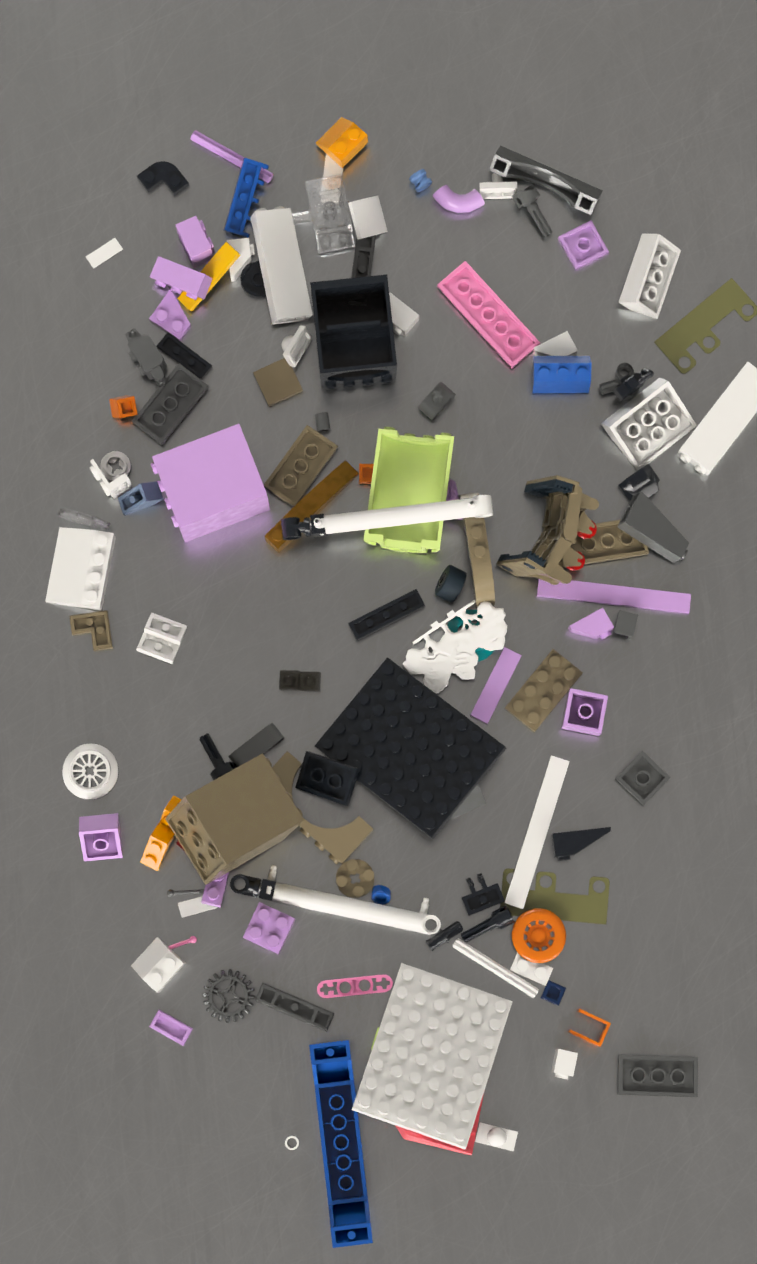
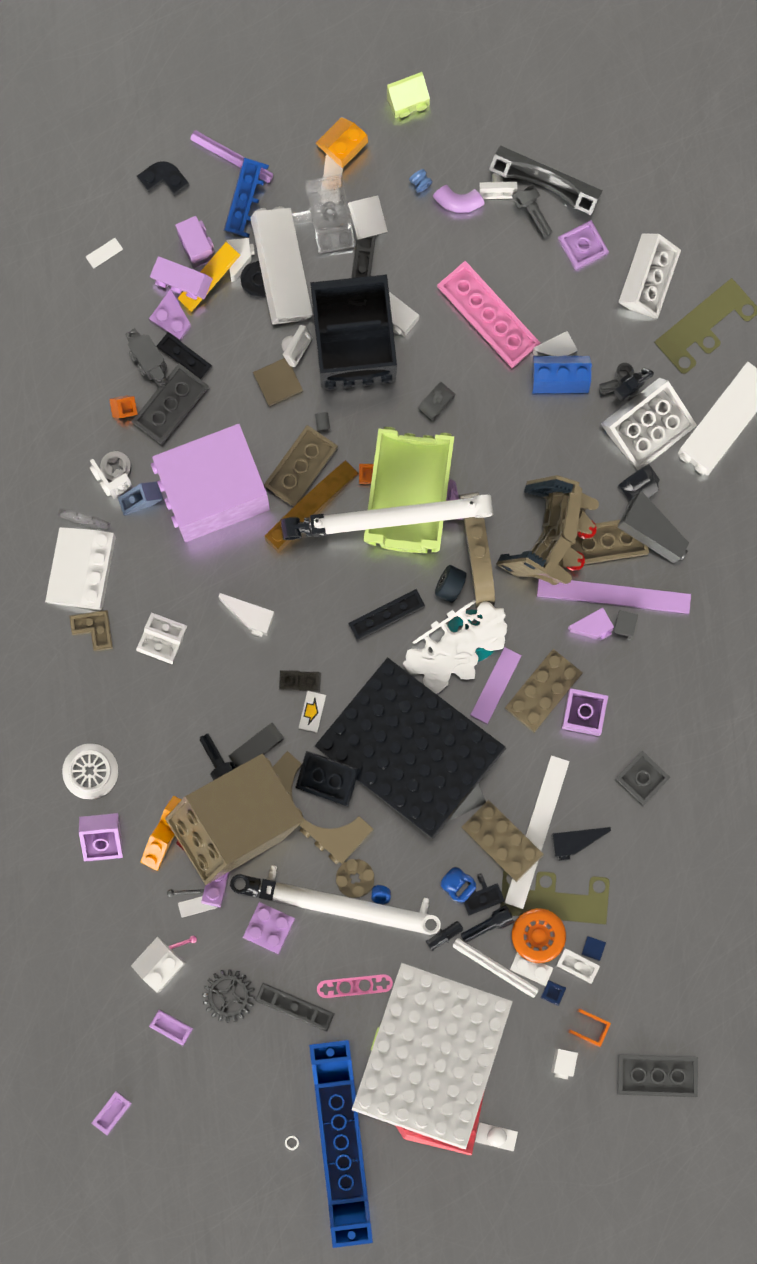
none -> lavender tile [91,1091,132,1135]
none -> white slope [219,593,275,637]
none -> white tile [299,691,326,733]
none -> yellowish green slope [387,72,430,118]
none -> blue piece [440,867,476,902]
none -> dark tan plate [462,800,544,882]
none -> white plate [556,948,600,984]
none -> dark blue tile [581,936,606,961]

